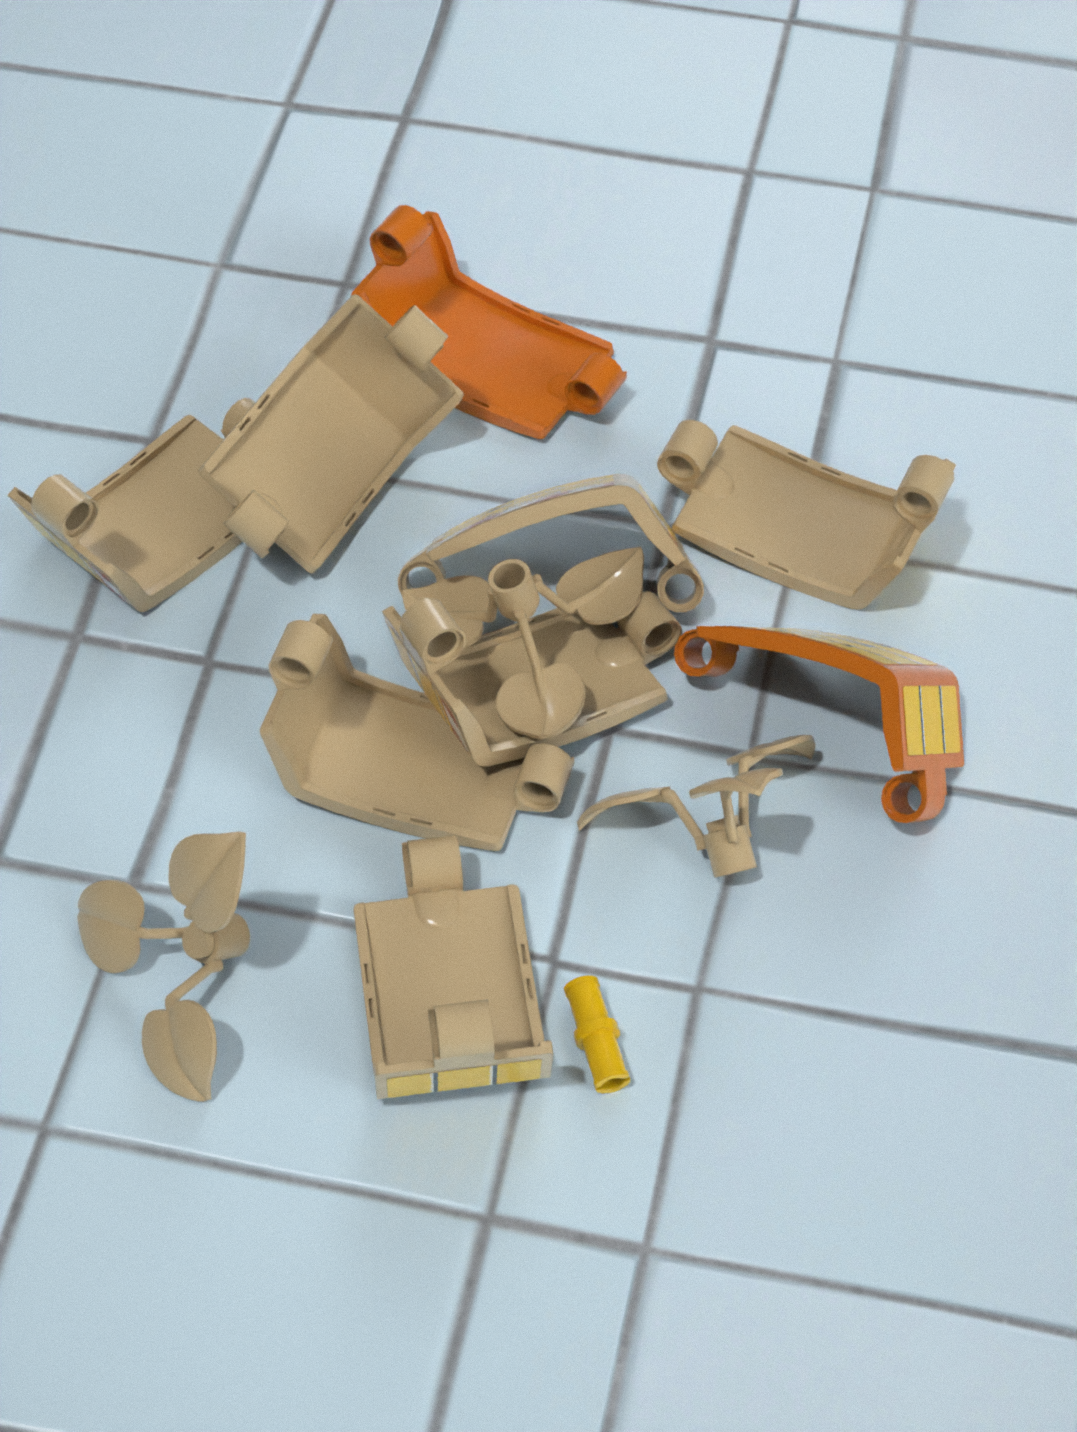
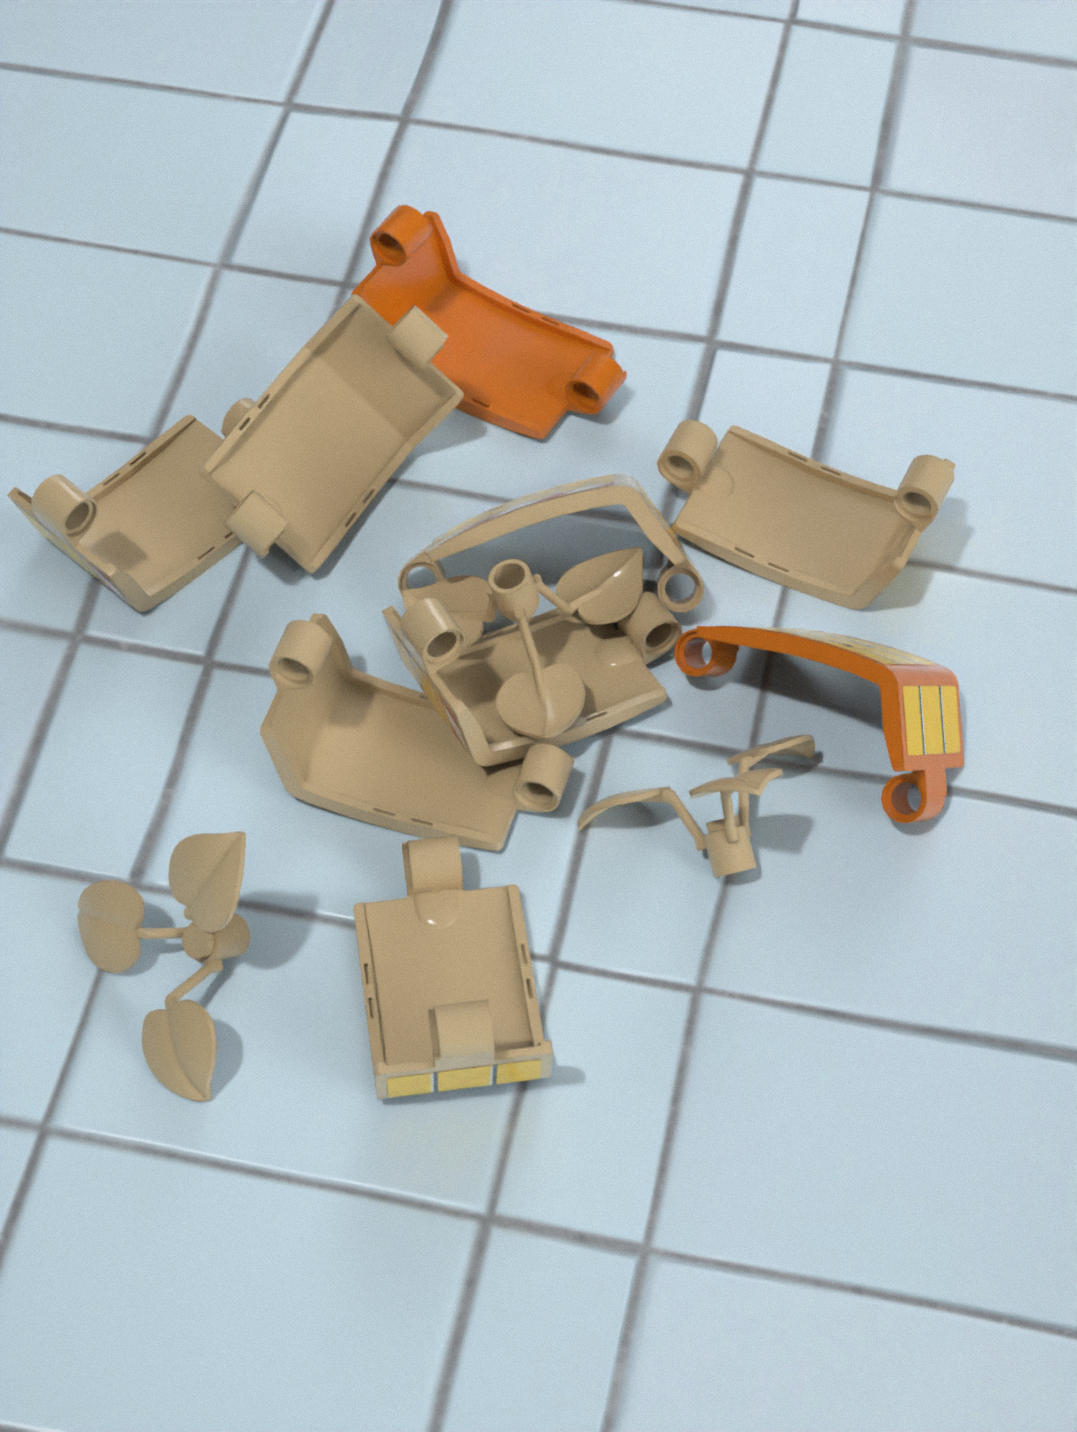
yellow pin [564,975,631,1093] -> none

